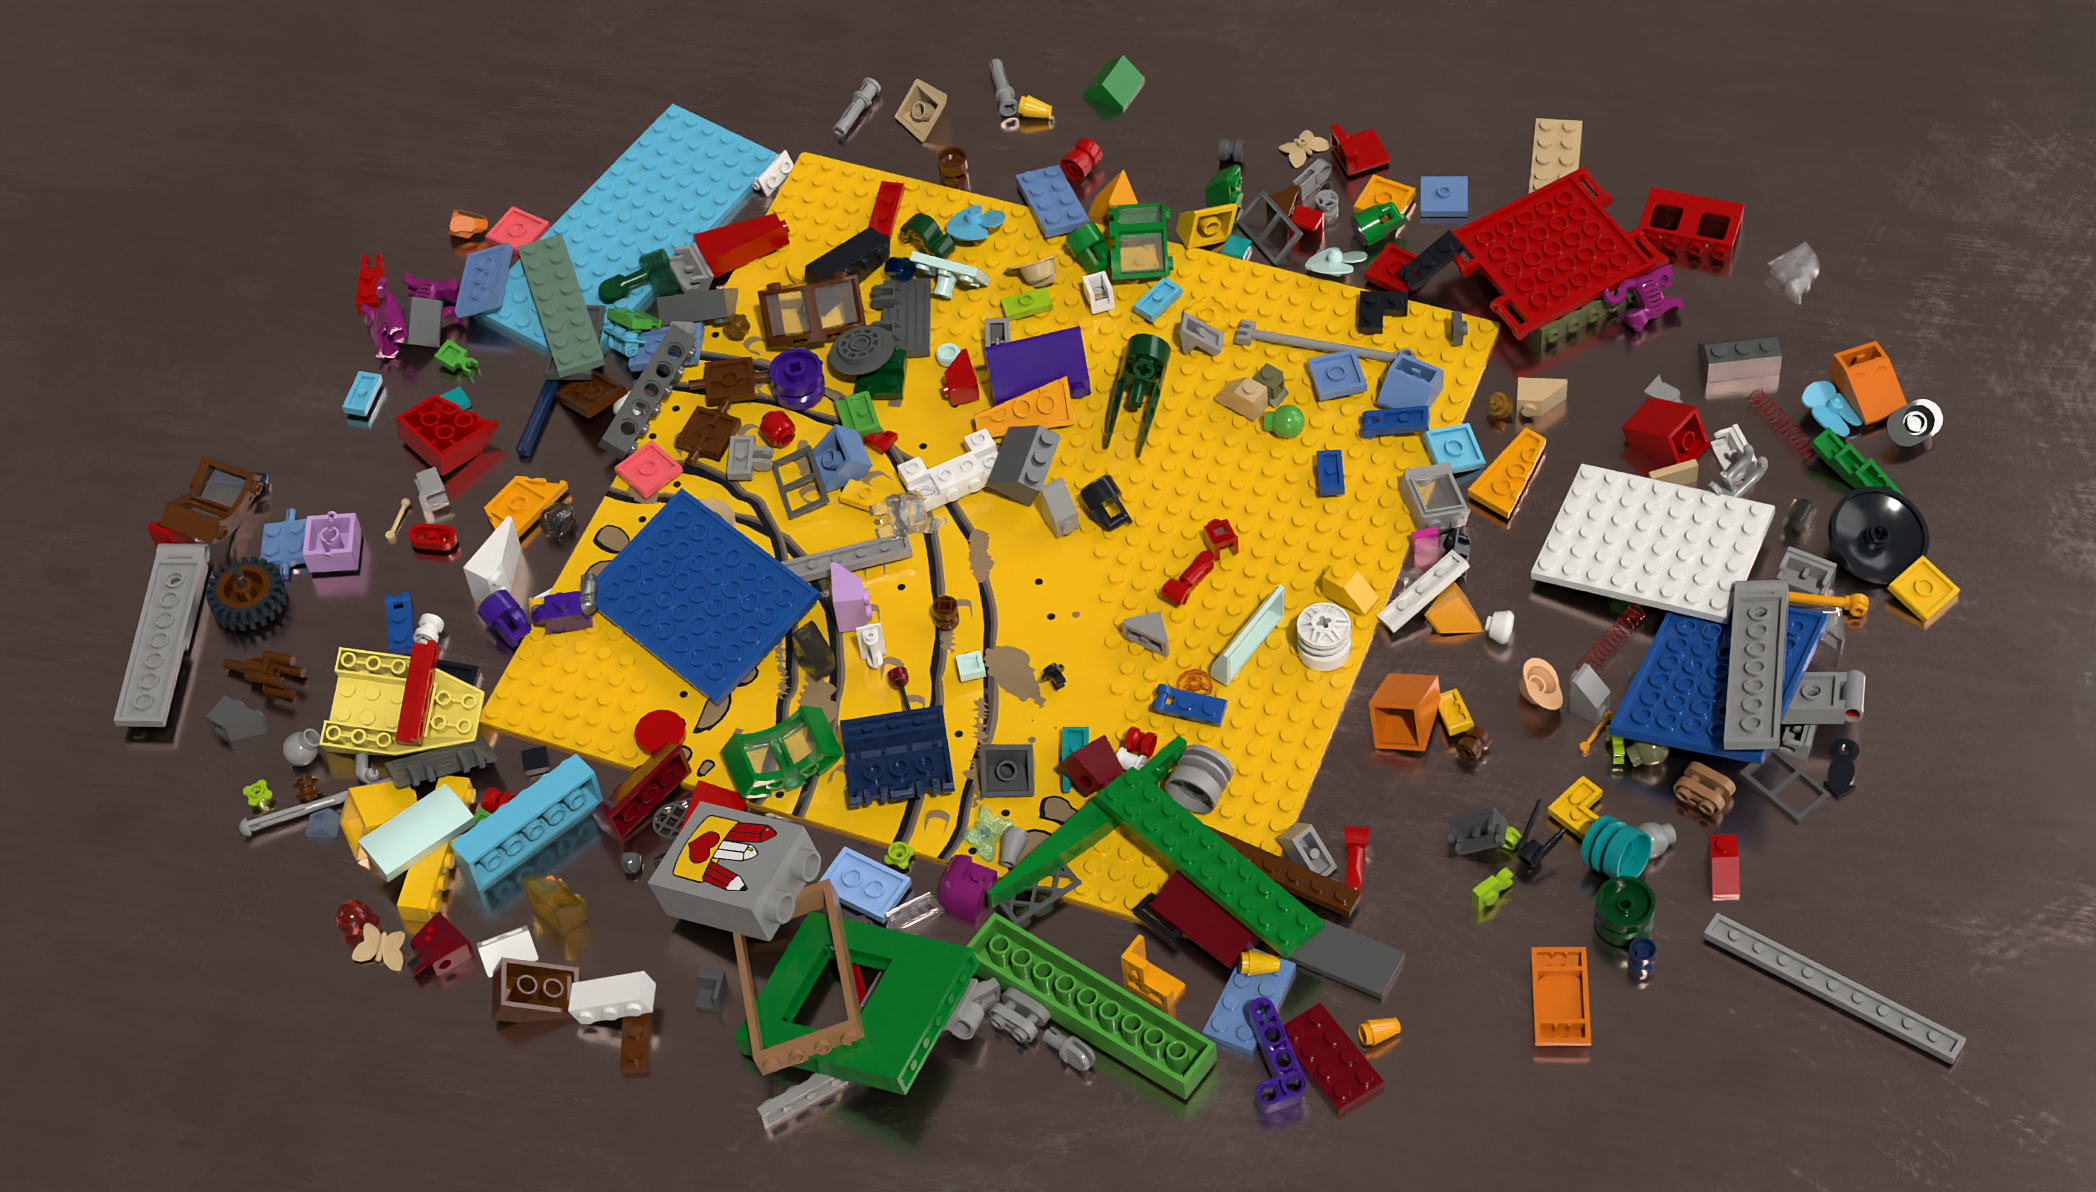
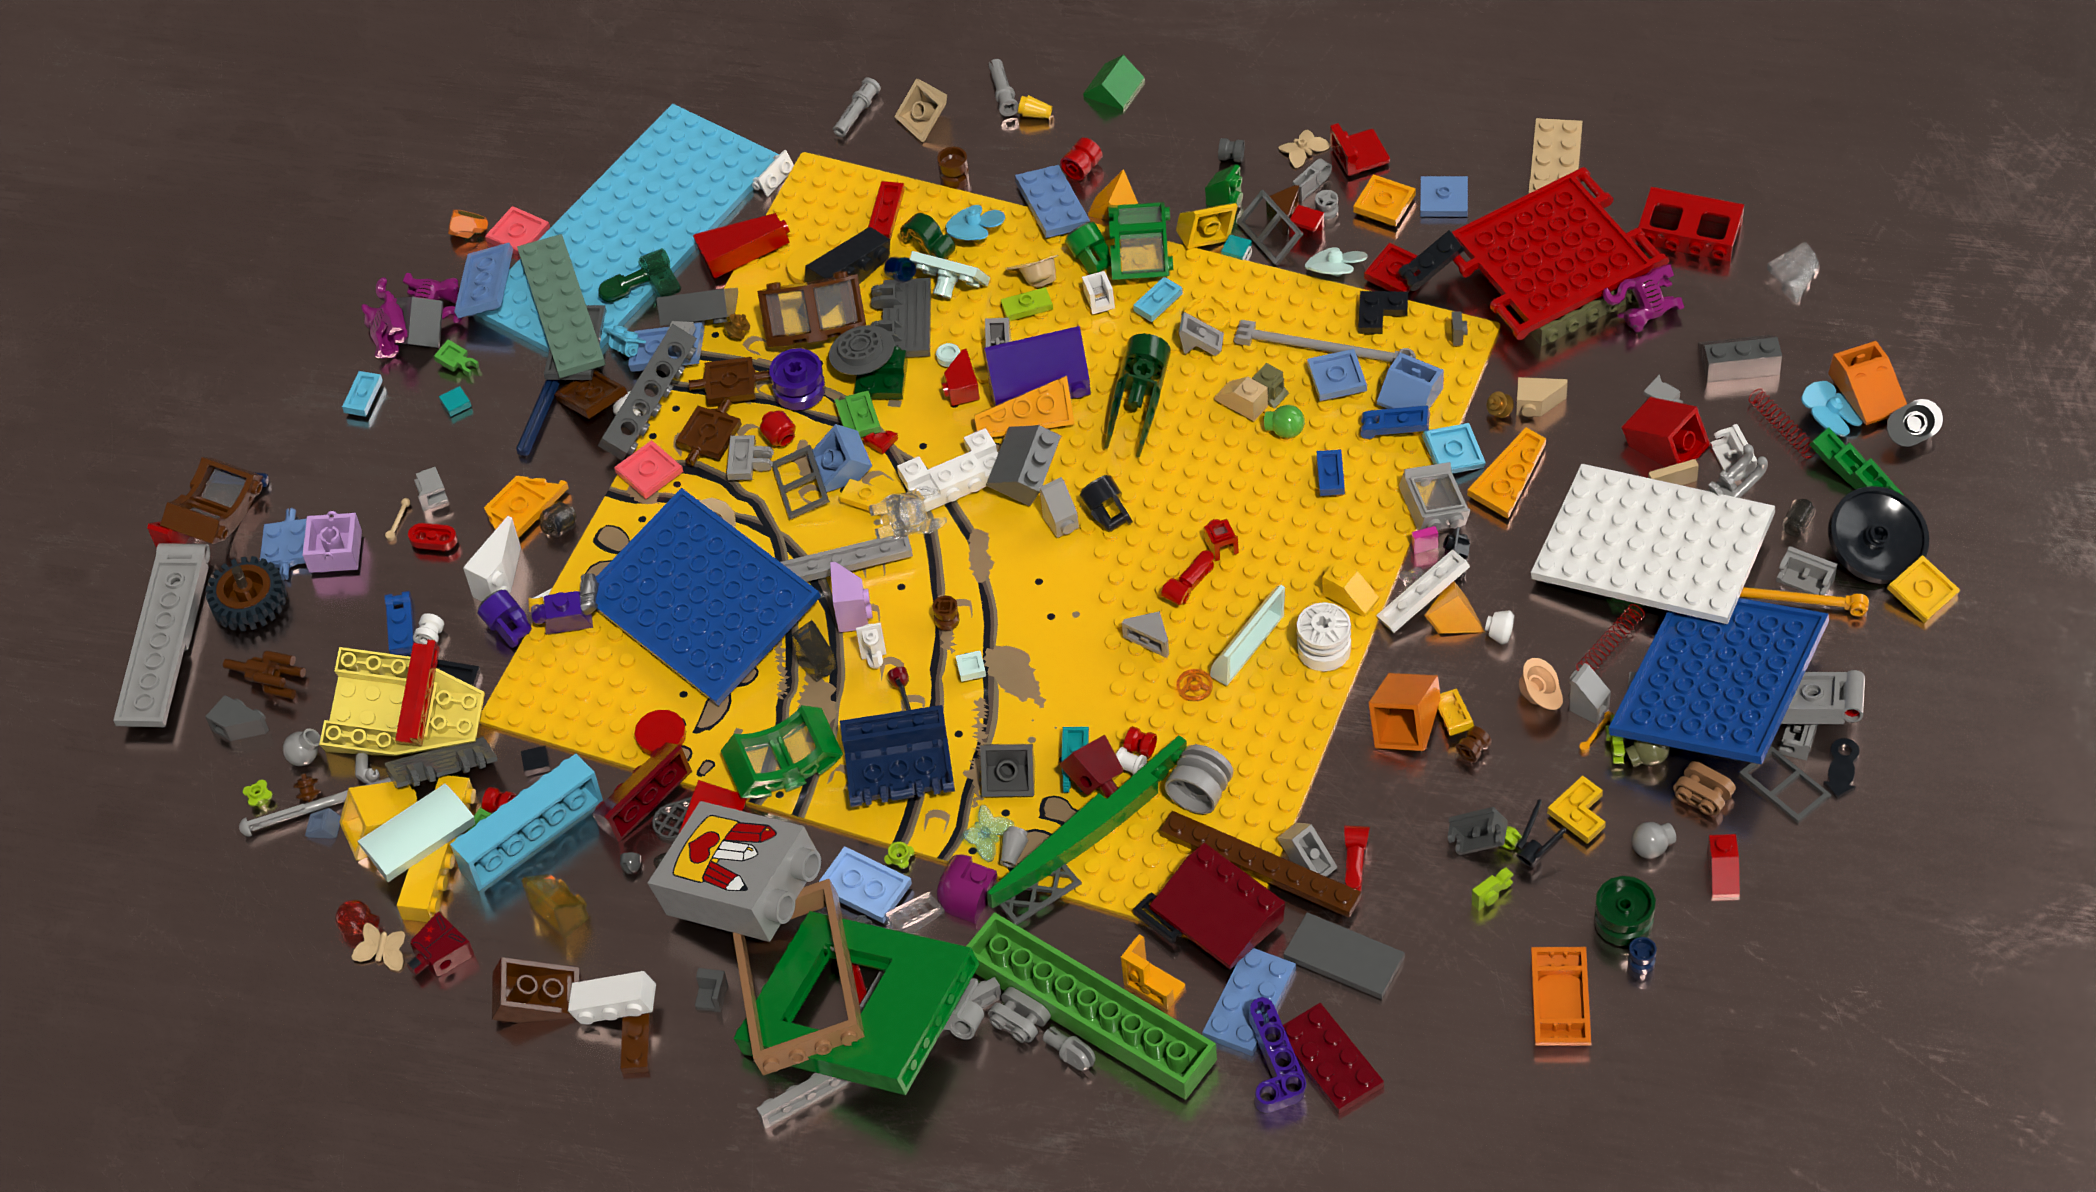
red hinge [355,253,384,310] -> none
red wedge [396,394,498,476] -> none
white panel [476,925,538,977] -> none
bright green plate [607,308,662,332] -> none
light grey hinge [667,243,714,294] -> none
black plate [1041,663,1066,691] -> none
green plate [1095,766,1325,959] -> none
blue plate [1151,684,1228,727] -> none
yellow cone [1239,949,1280,977] -> none
green piece [1350,202,1408,248] -> none
light orange cone [1358,1017,1401,1047] -> none
teal wheel [1580,815,1652,878] -> none
light grey plate [1703,913,1966,1064] -> none
light grey hinge [1724,580,1789,750] -> none
clear slope [1806,608,1845,655] -> none

